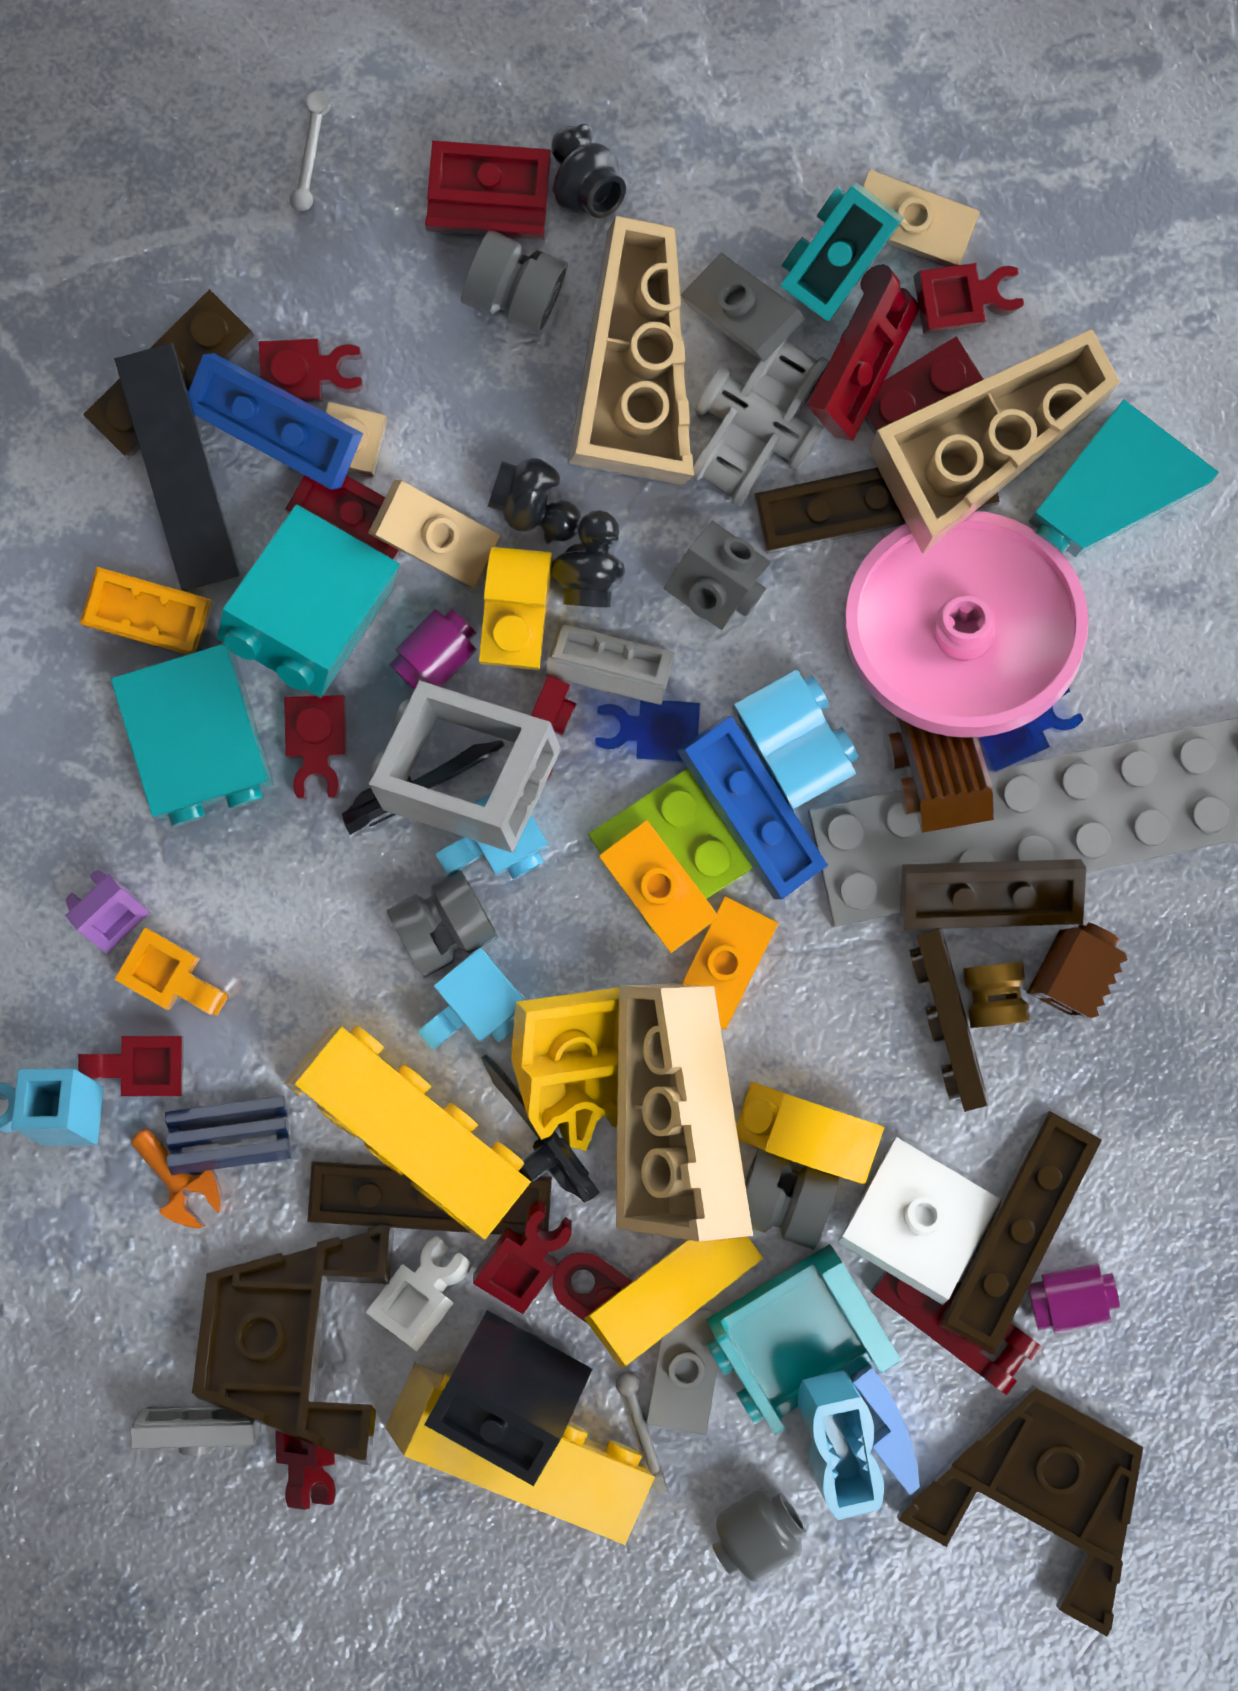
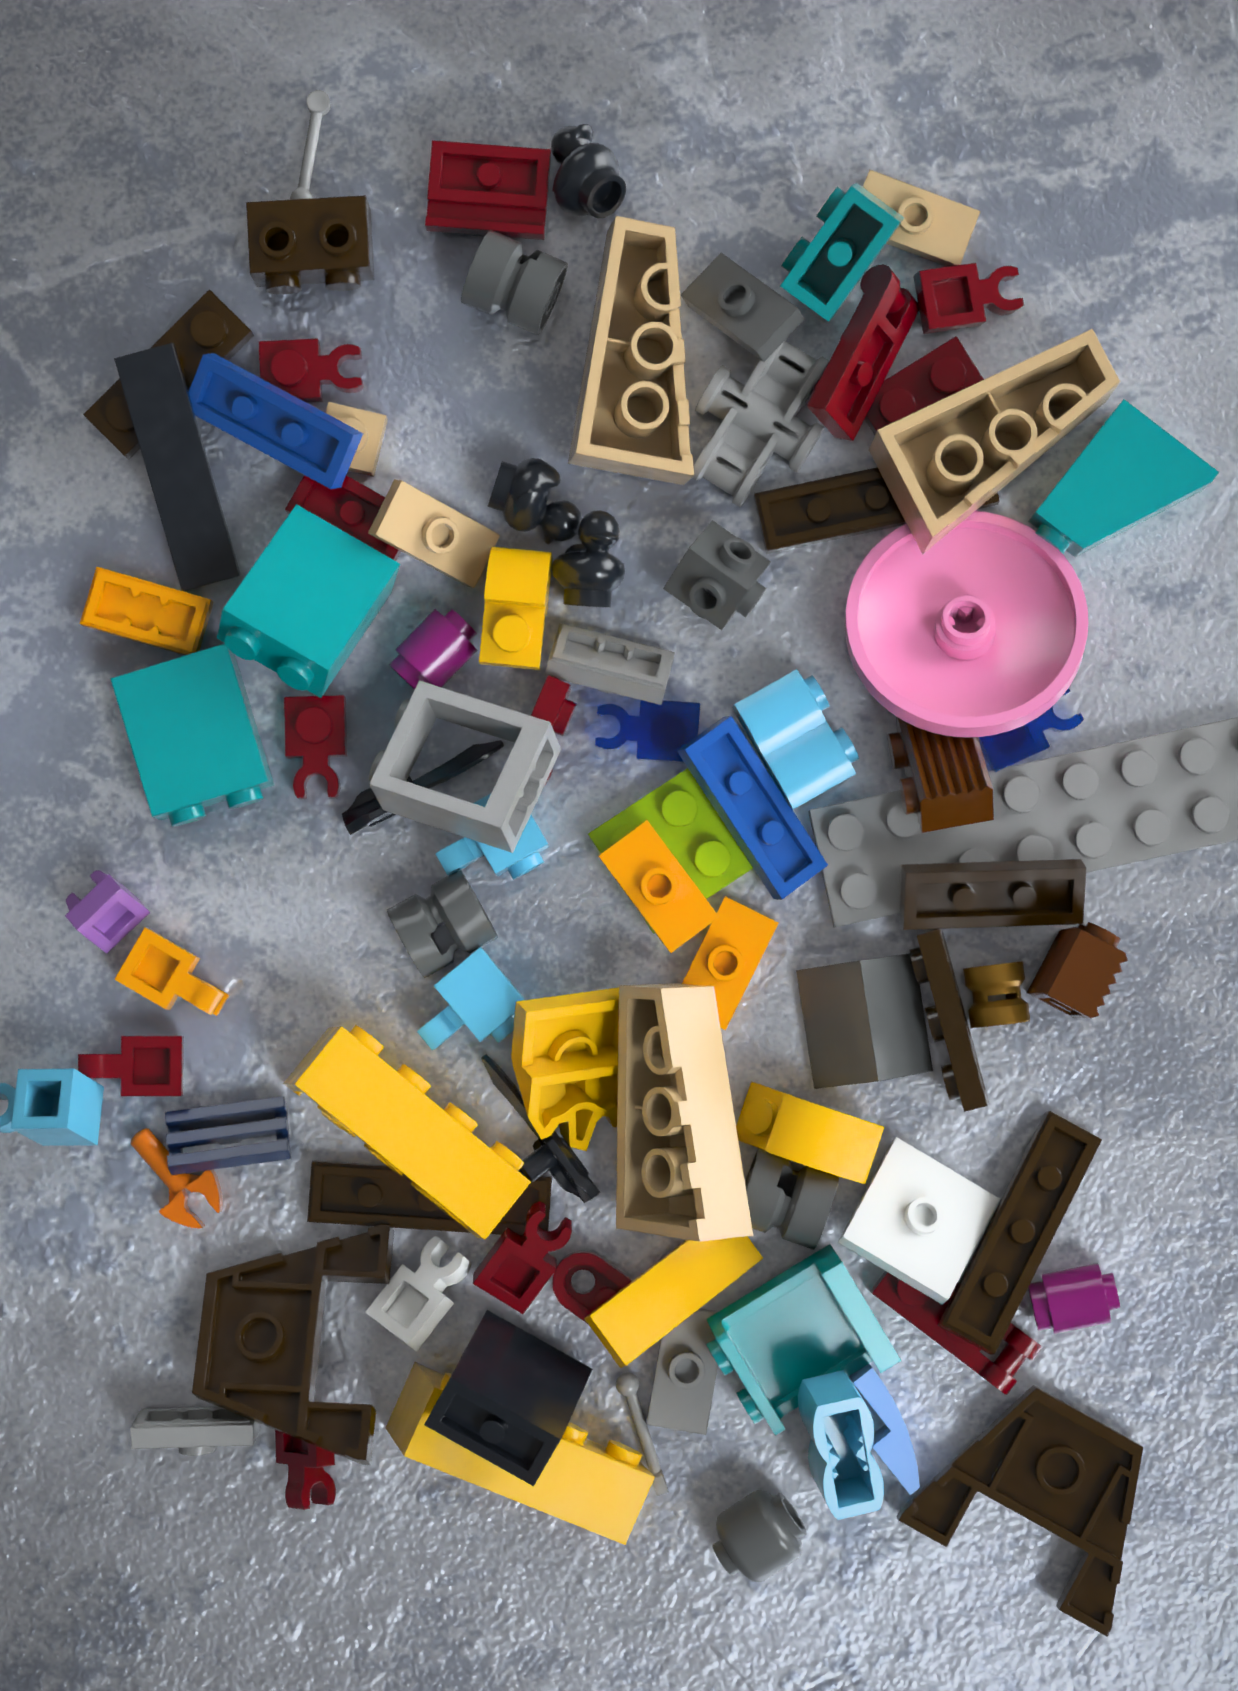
none -> dark brown brick [246,195,374,294]
none -> dark grey slope [796,953,933,1089]

